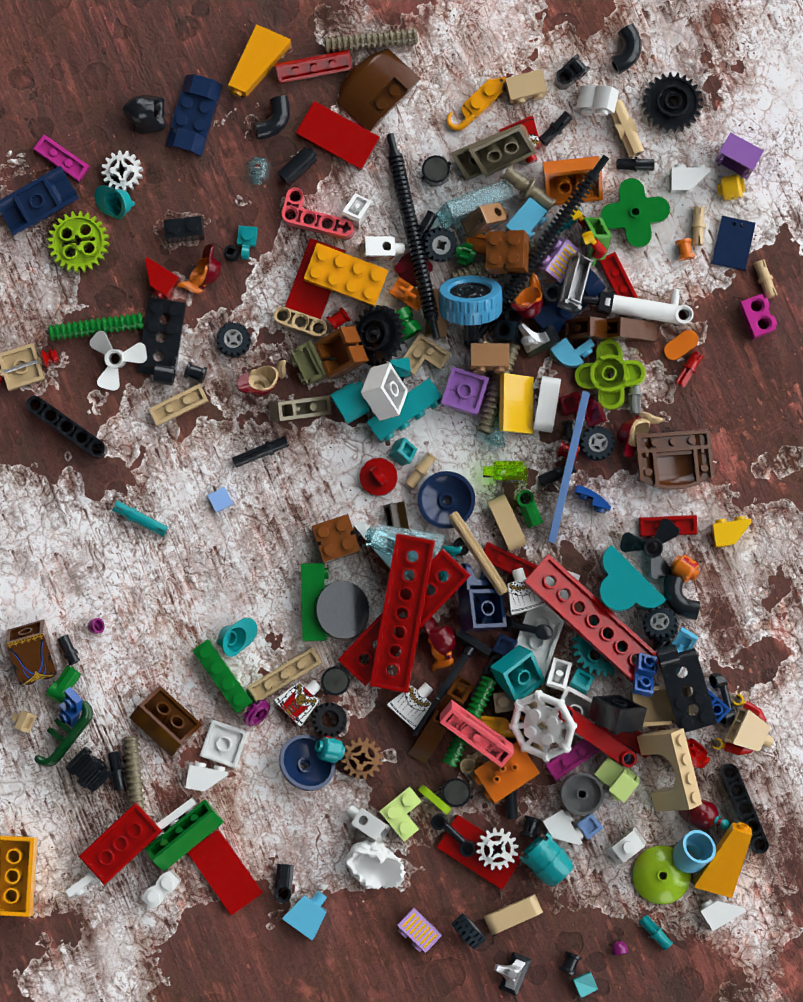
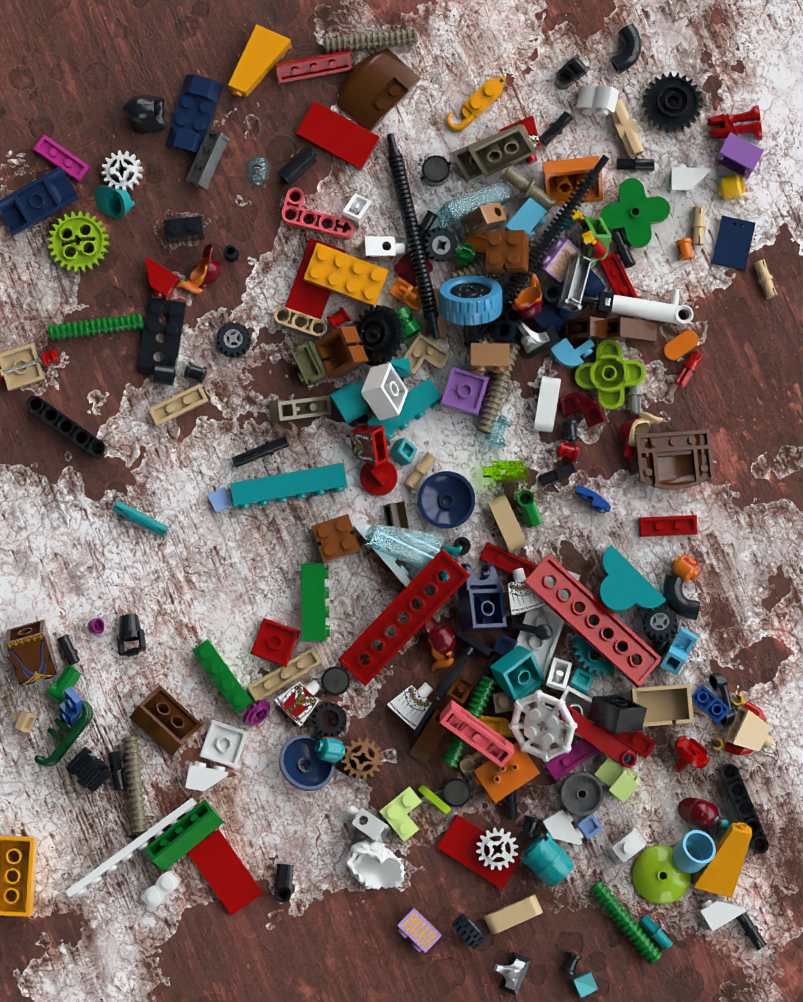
red tile [78,802,163,885] -> none
white piece [90,331,147,391] -> none
teal piece [216,618,258,657] -> none
teal plate [237,225,258,260] -> none
tan hair [237,360,286,397] -> none
black cylinder [255,95,290,140] -> none
medium azure torso [282,890,327,940] -> none
tile [314,581,369,639] -> none
red plate [370,533,436,693] -> none
black bar [431,813,476,857] -> none
tan axle [448,511,508,596] -> none
yellow tile [499,373,534,434] -> none
tan brick [504,69,548,106] -> none
medium blue tile [548,391,590,543] -> none
black wheel [580,426,615,461] -> none
magenta hinge [612,941,628,956] -> none
black piece [620,518,680,579] -> none
blue slope [632,652,657,697] -> none
tan arch [637,728,702,812] -> none
black hinge [655,644,717,733] -> none
yellow slope [711,516,751,548] -> none
dark pink brick [739,294,777,340] -> none
none -> black piece [117,614,146,657]
none -> flat silver container [186,129,230,190]
none -> teal brick [230,463,348,510]
none -> red tile [250,618,300,668]
none -> torso [345,425,389,467]
none -> green piece [589,880,662,965]
none -> black pin [611,229,636,269]
none -> red piece [707,105,762,141]
none -> black pin [736,912,767,951]

